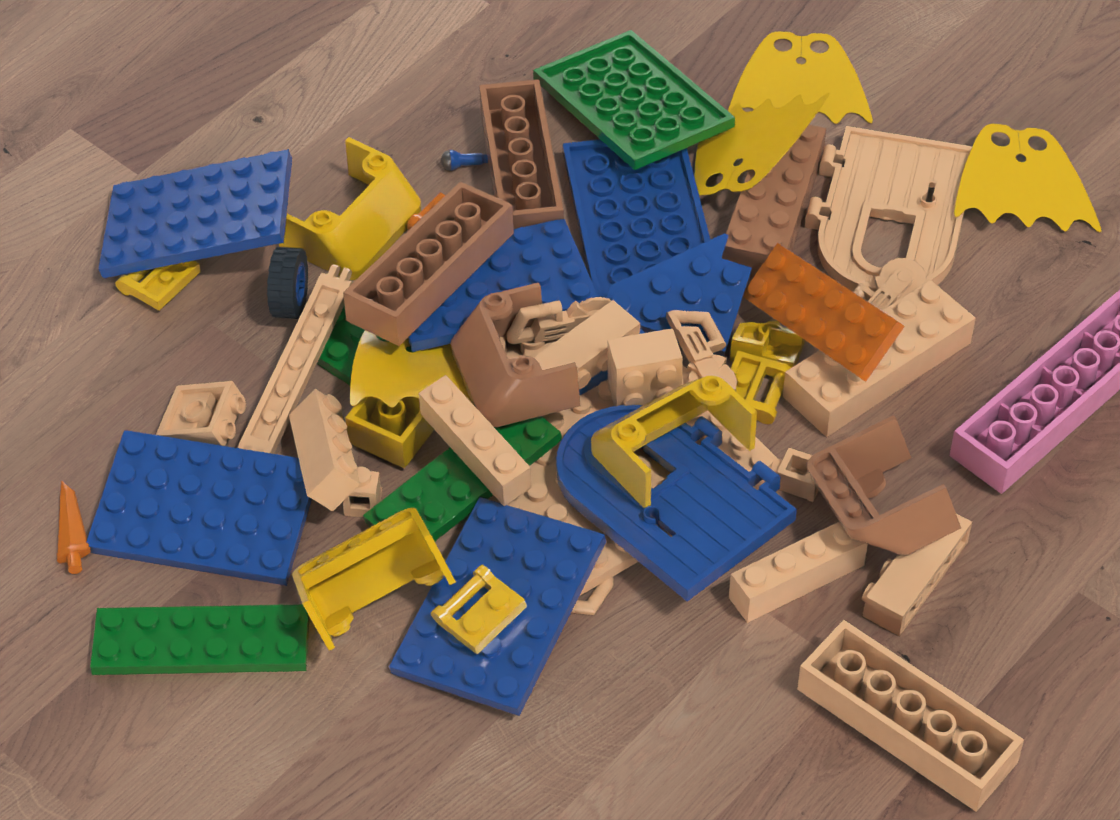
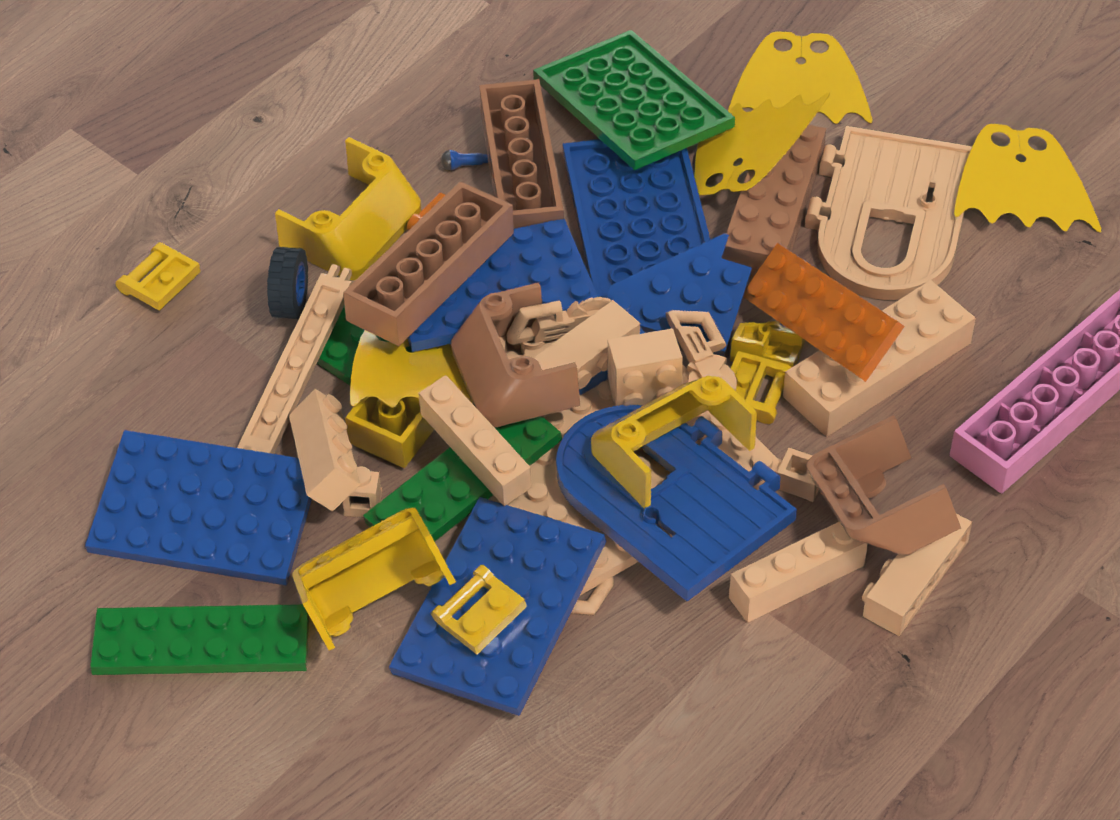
orange bar [57,481,91,574] -> none
blue plate [98,149,292,278] -> none
light nougat plate [156,381,246,446] -> none
light nougat brick [797,620,1024,812] -> none
light nougat piece [853,258,927,311] -> none

